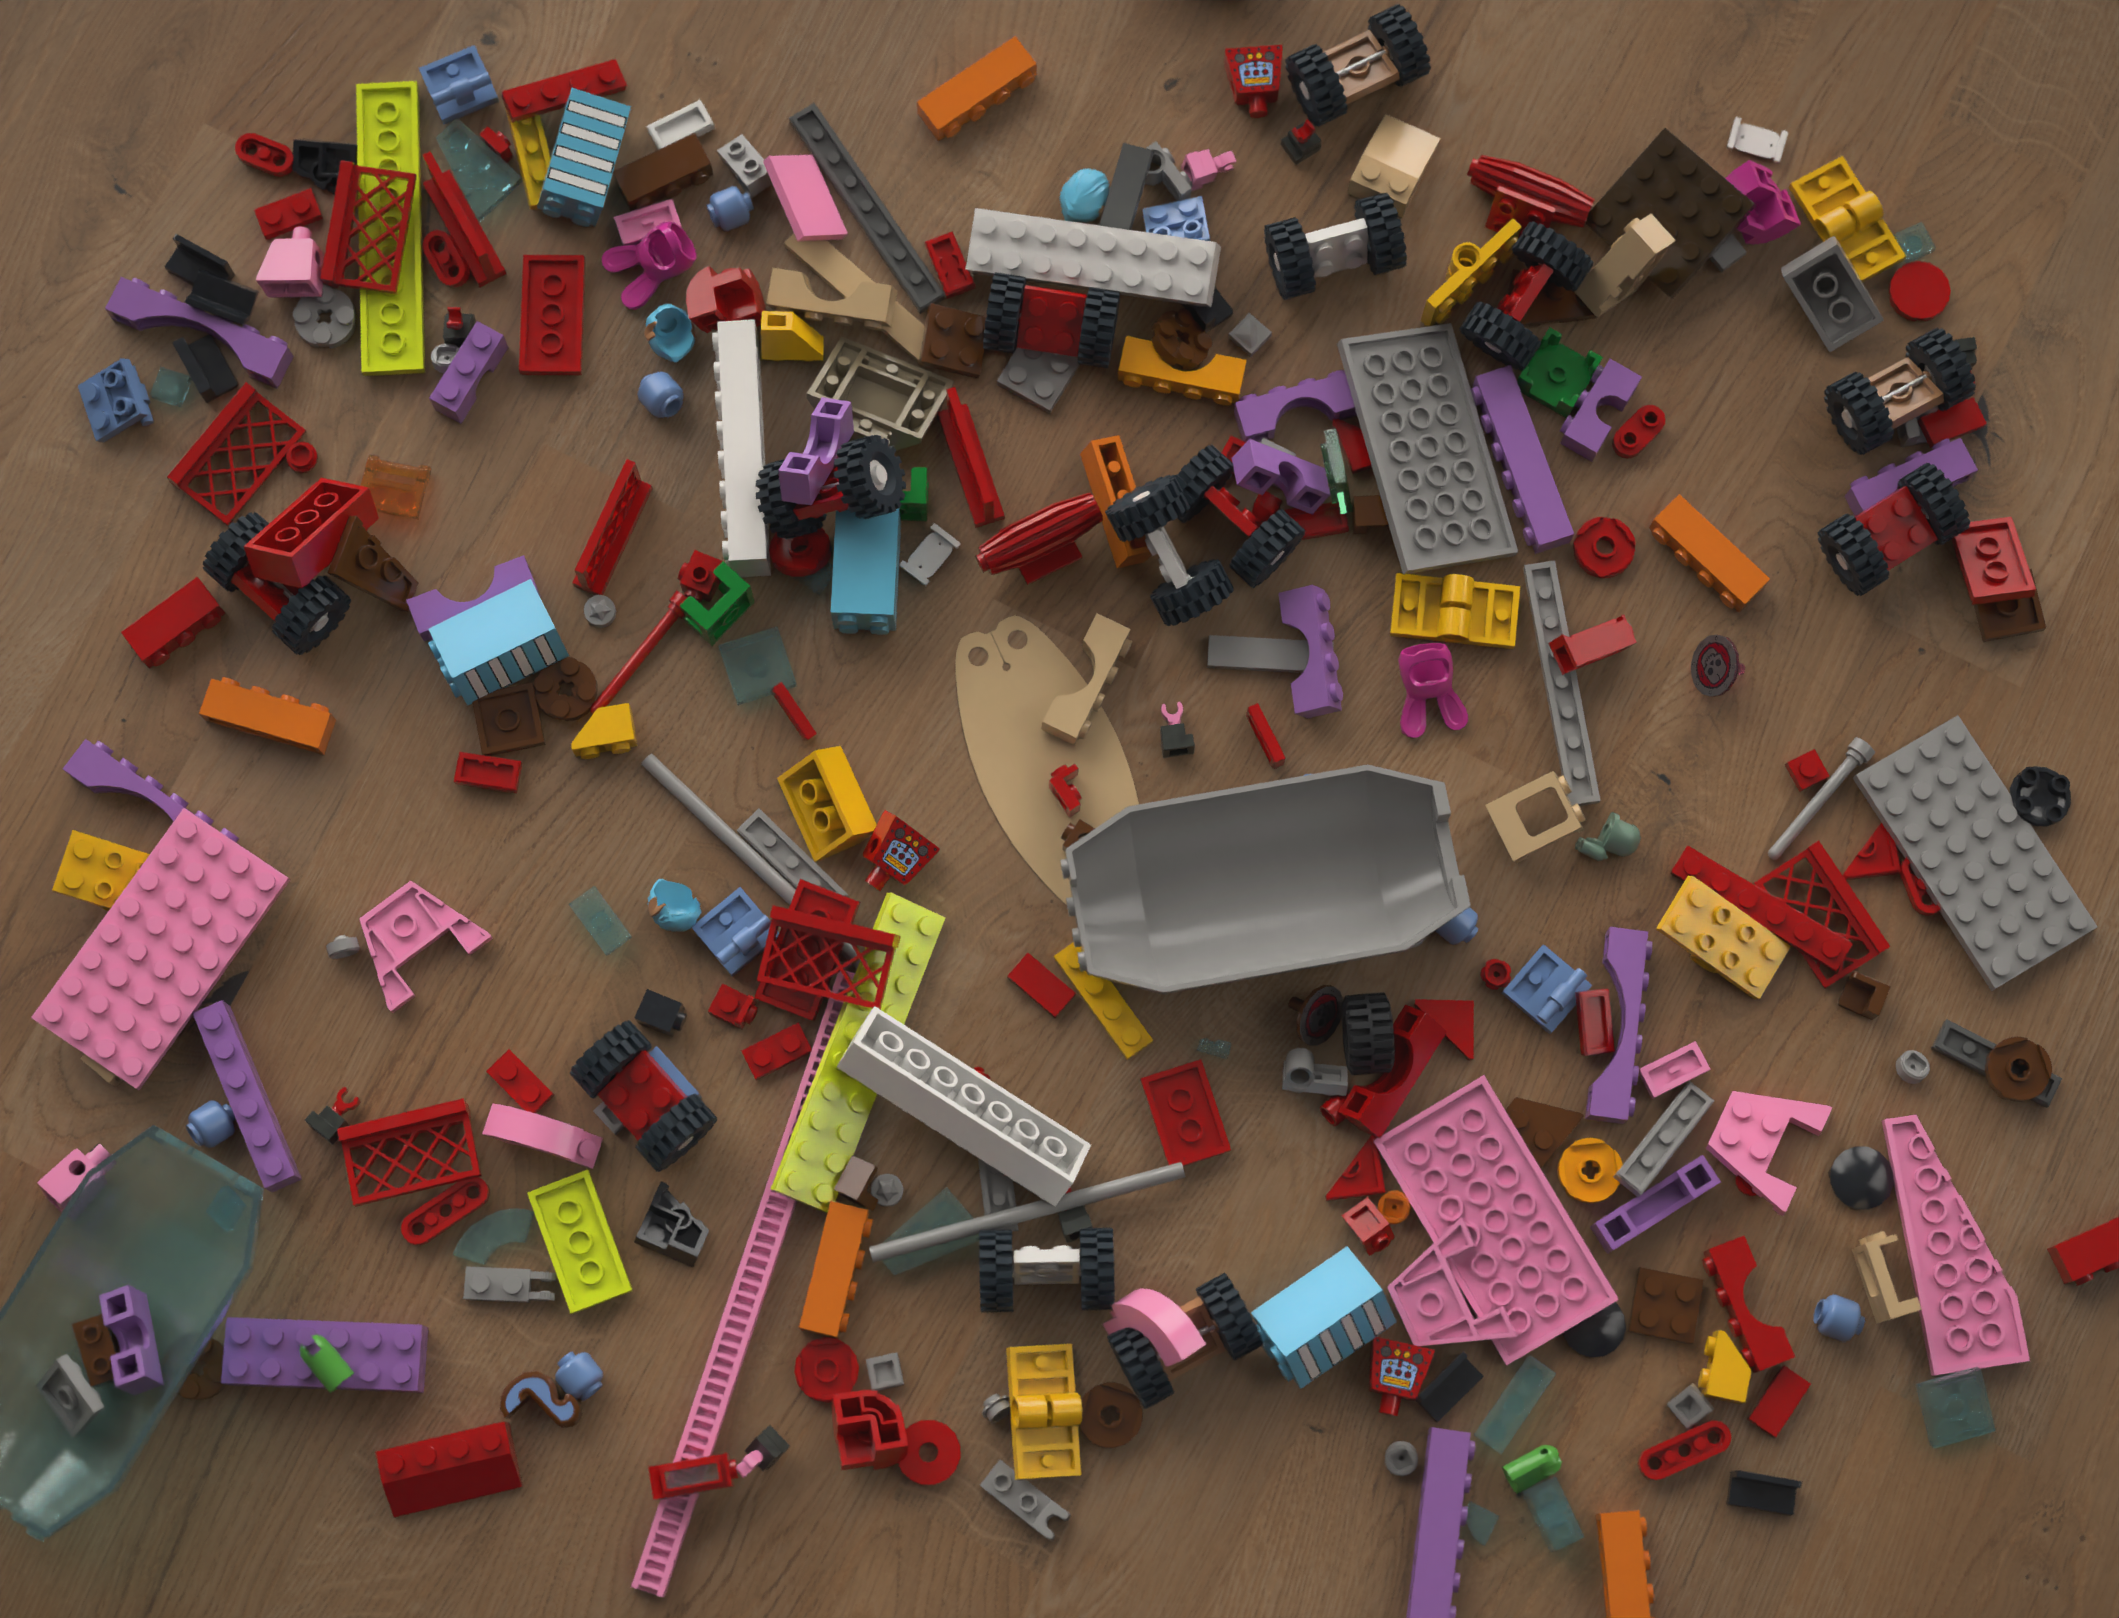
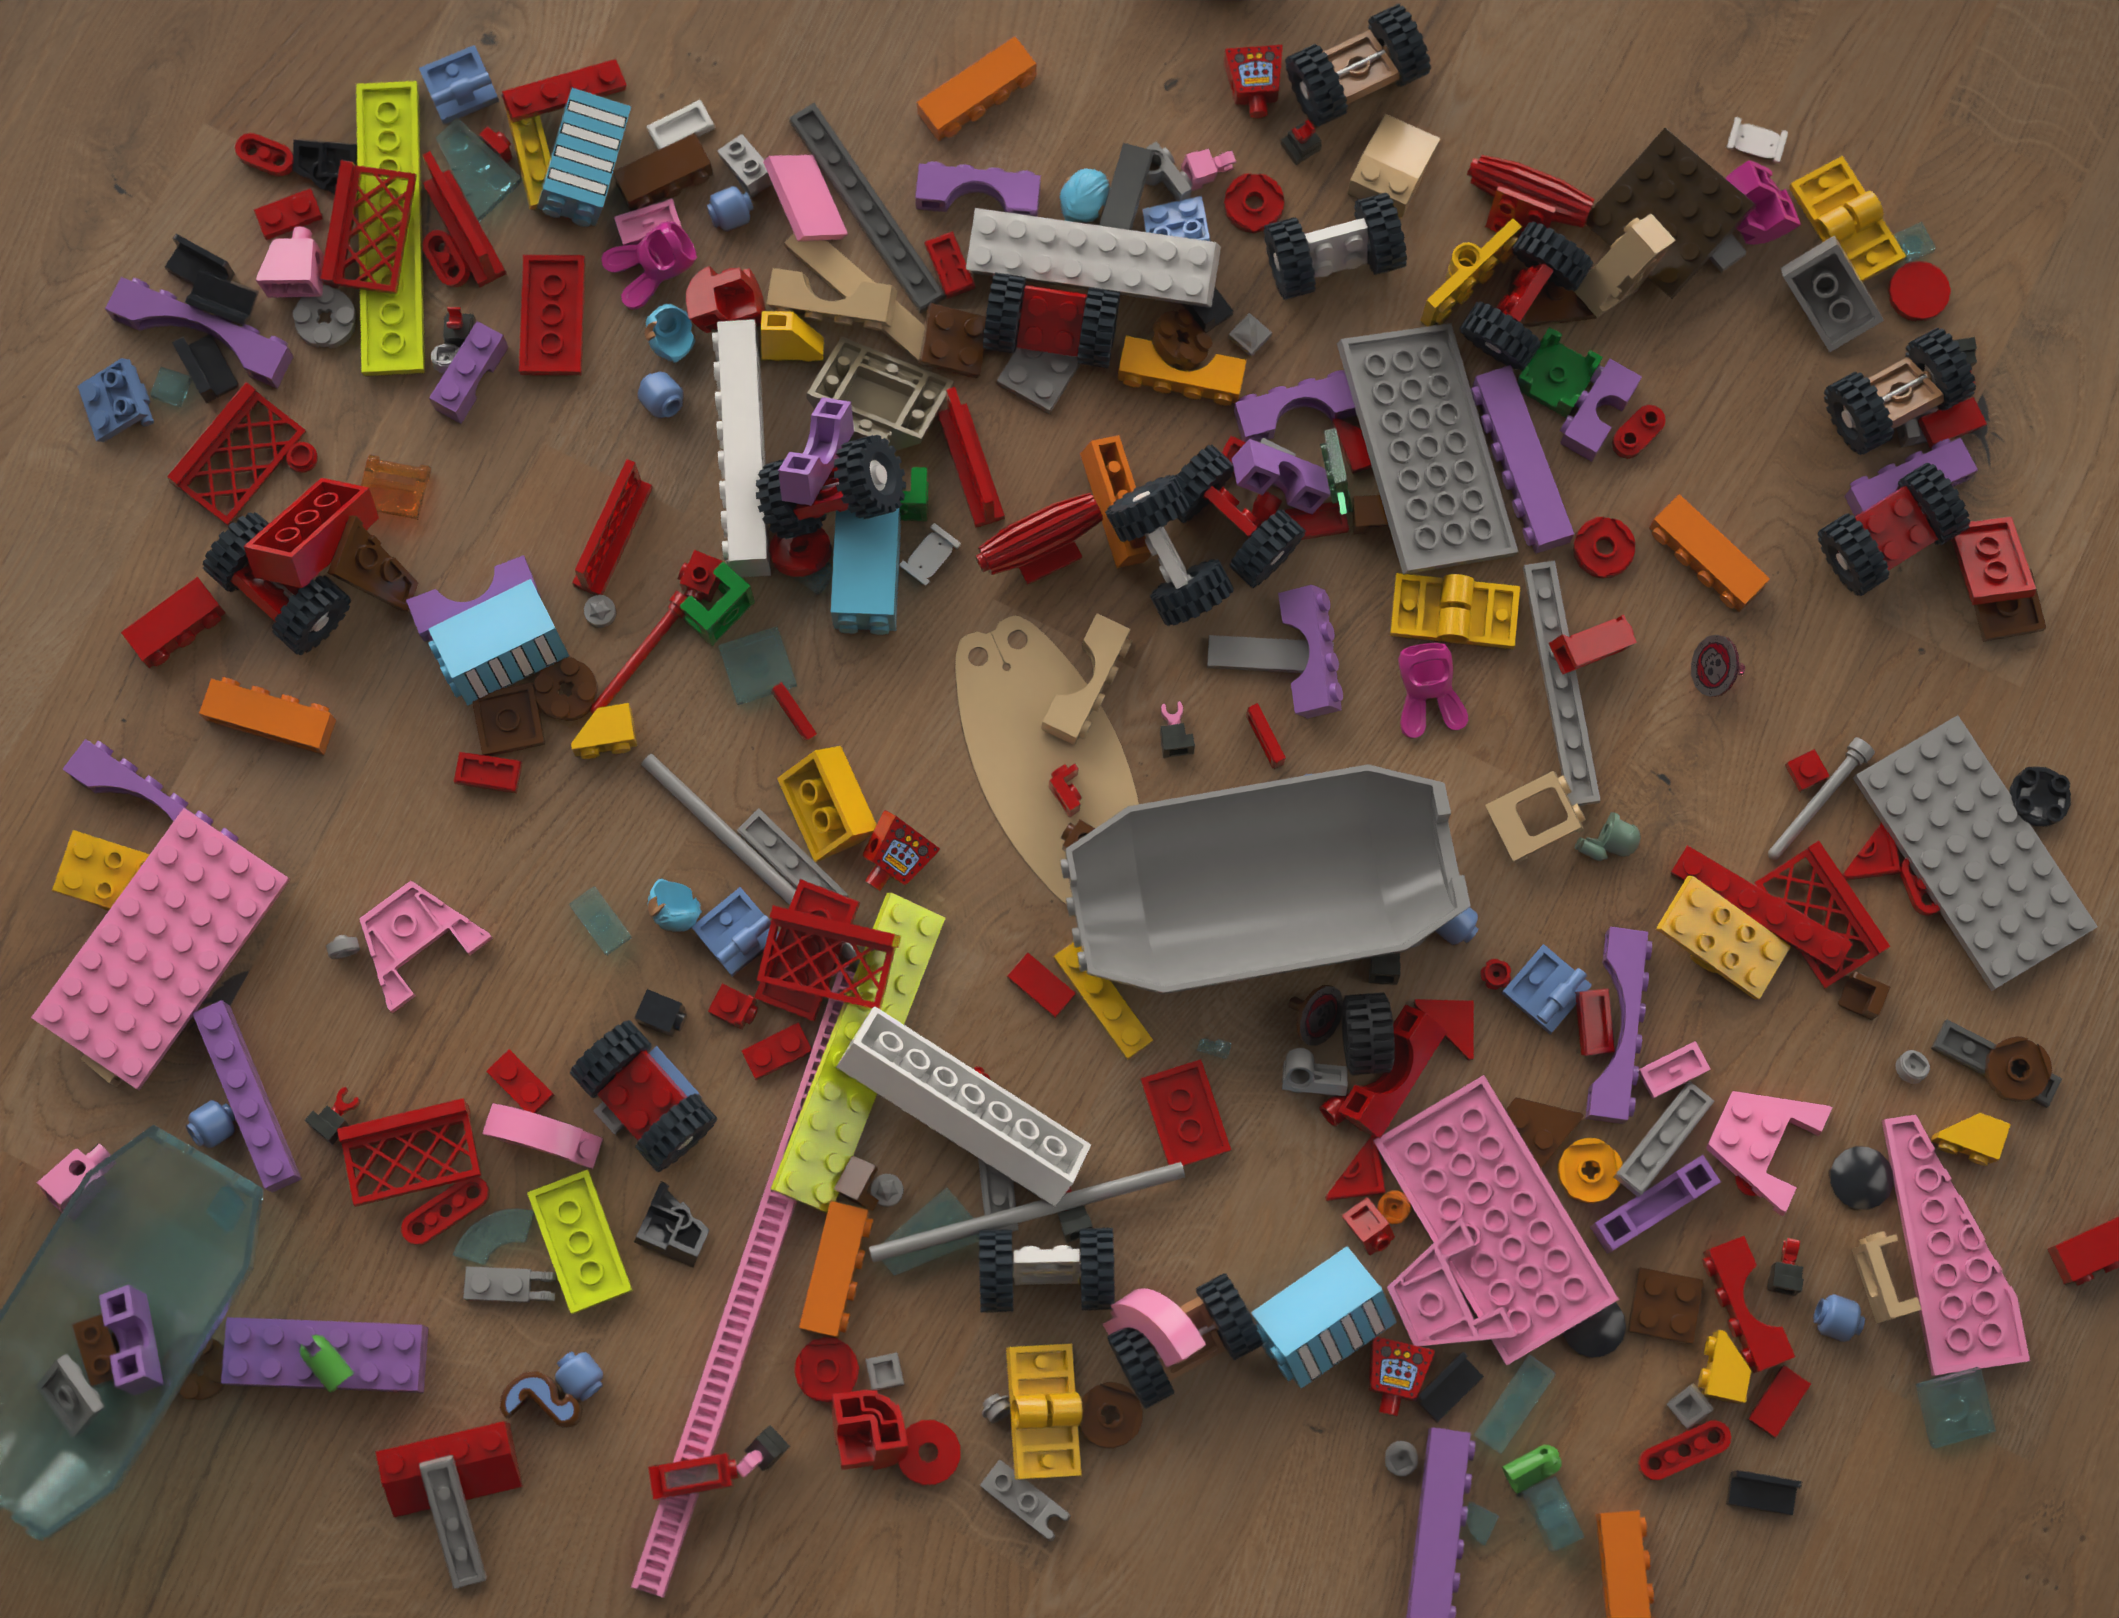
none -> light grey tile [419,1455,486,1589]
none -> medium lavender arch [915,161,1041,217]
none -> red tile [1224,173,1285,233]
none -> pearl dark grey piece [1369,953,1401,985]
none -> pearl dark grey piece [1767,1238,1804,1296]
none -> yellow slope [1931,1113,2011,1166]

